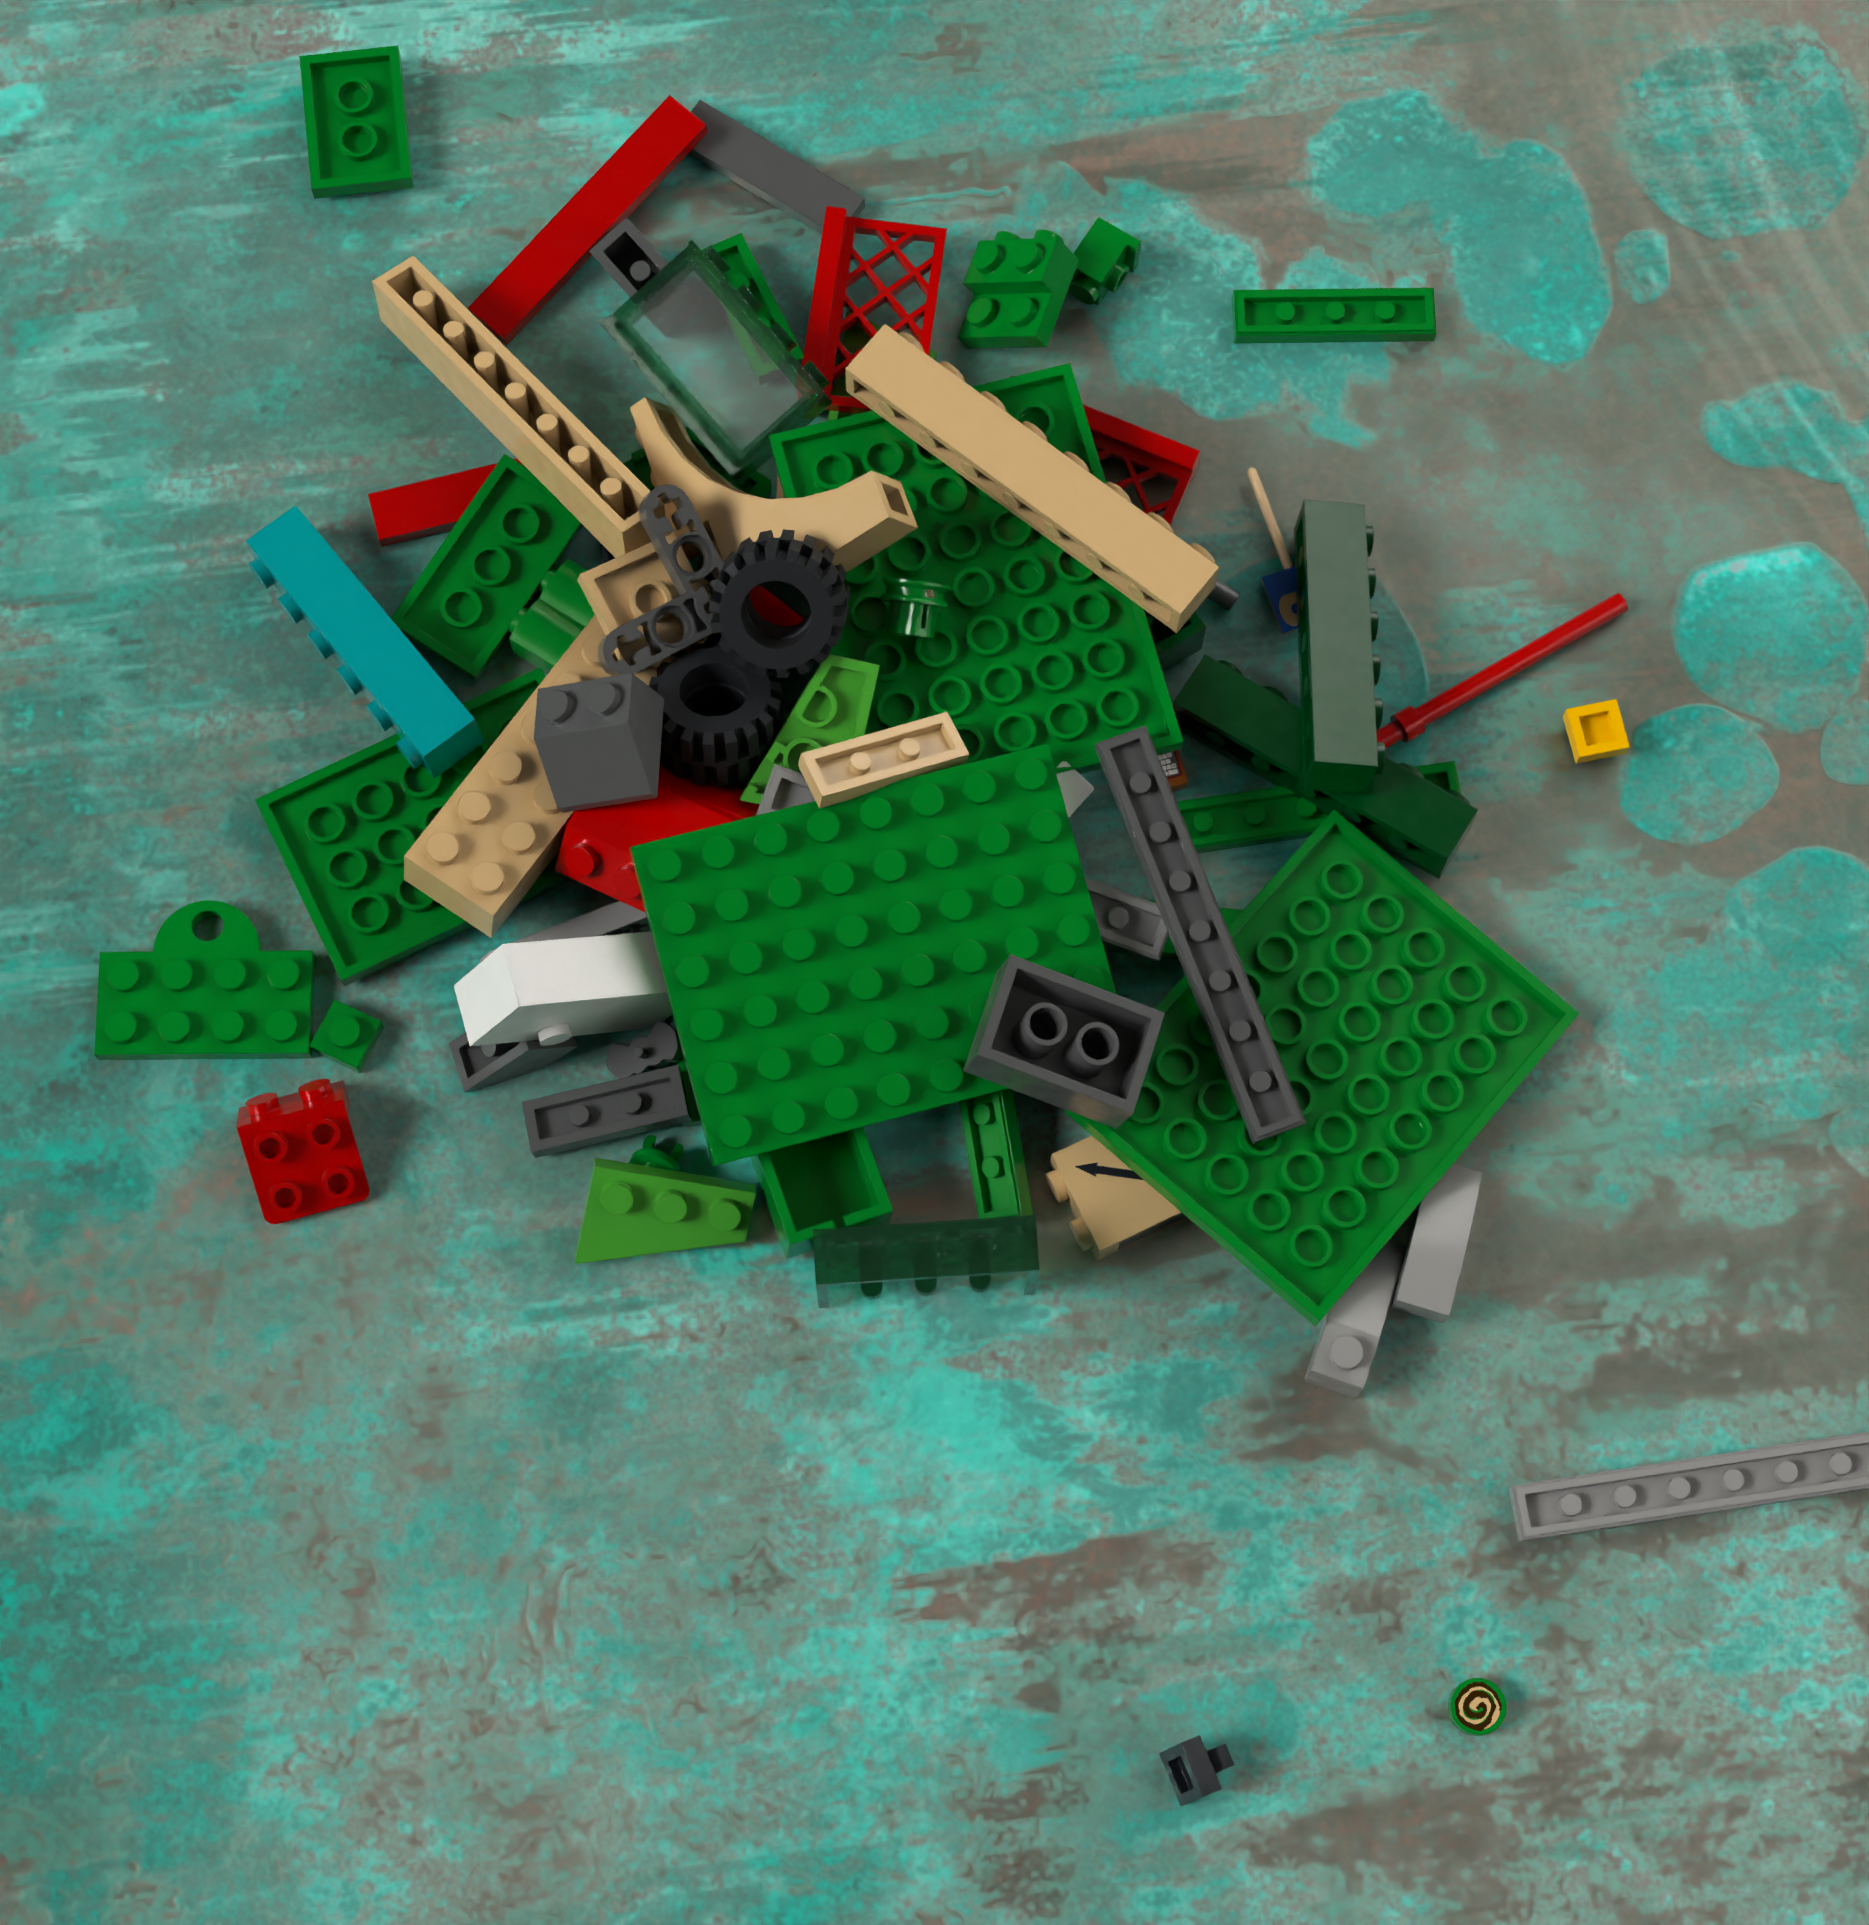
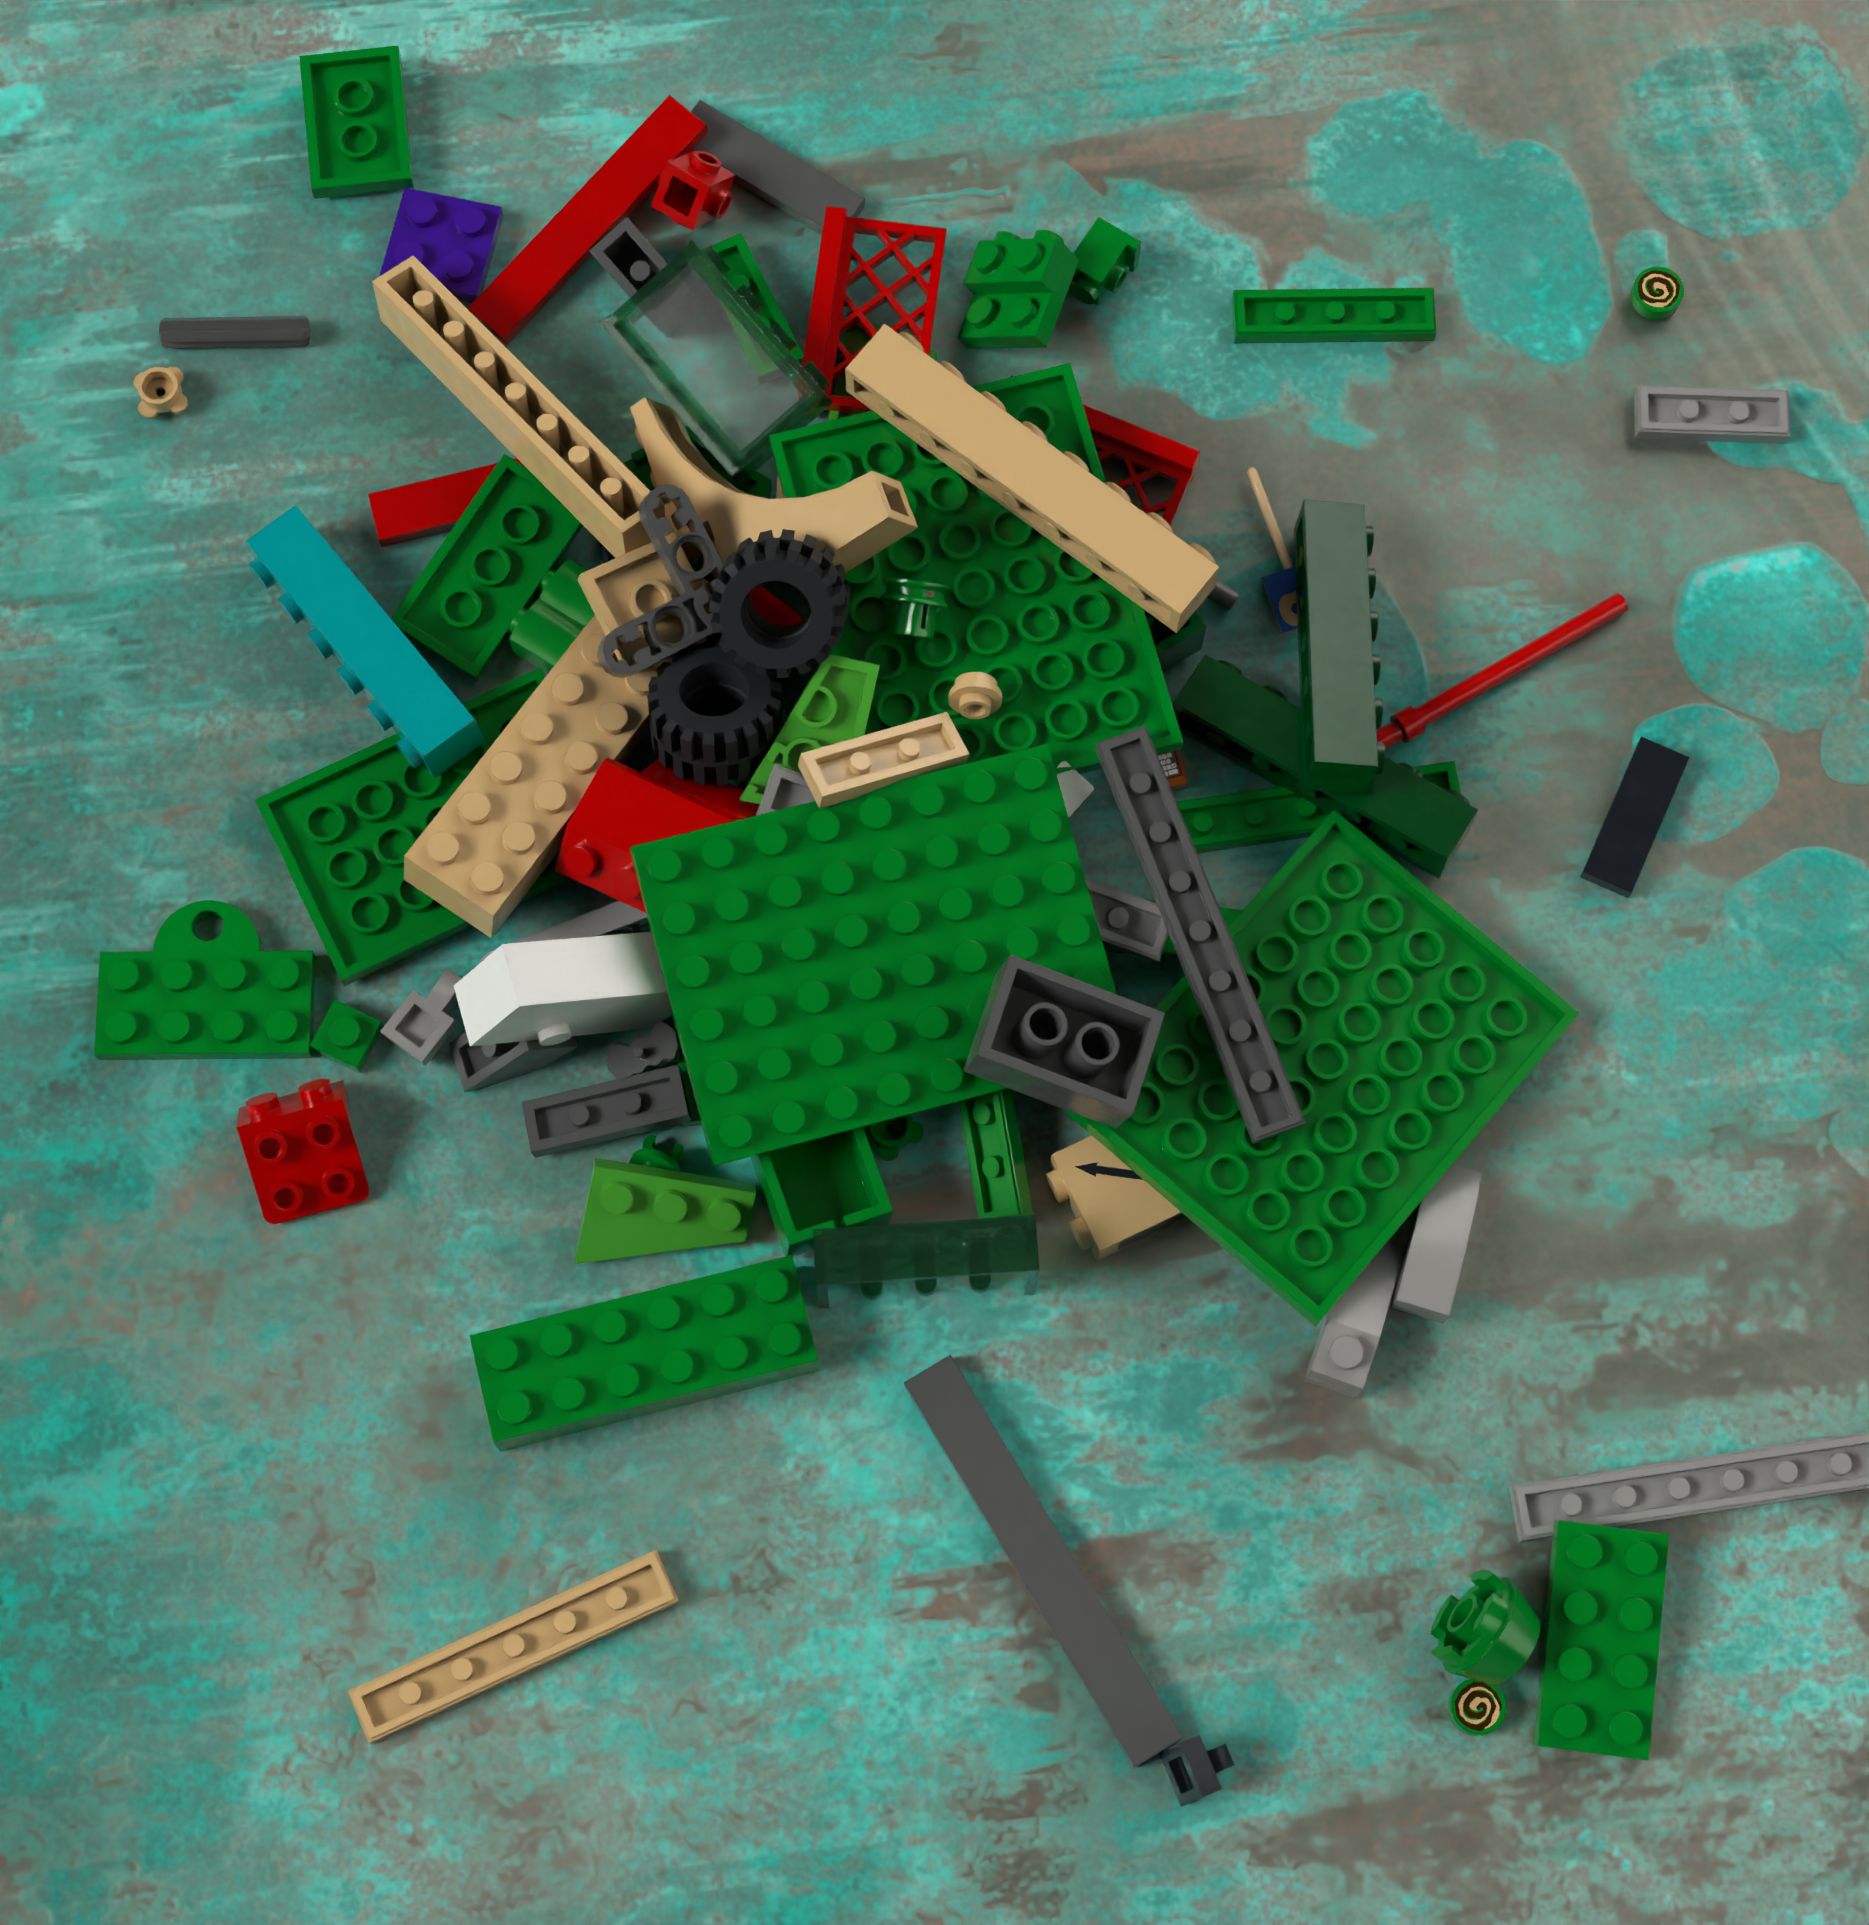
dark grey slope [534,673,664,813] -> none
yellow plate [1563,699,1630,764] -> none
none -> tan plate [133,367,188,419]
none -> dark grey axle [159,316,311,348]
none -> tan tile [347,1550,679,1744]
none -> dark purple plate [379,188,504,303]
none -> light grey plate [380,969,462,1066]
none -> green brick [469,1255,820,1452]
none -> red brick [651,151,735,231]
none -> green plate [863,1115,923,1161]
none -> dark grey tile [904,1354,1183,1768]
none -> tan plate [949,672,1002,719]
none -> green cone [1430,1570,1540,1685]
none -> green plate [1533,1520,1669,1760]
none -> black tile [1580,737,1690,898]
none -> tile [1630,267,1684,320]
none -> light grey tile [1634,385,1790,444]

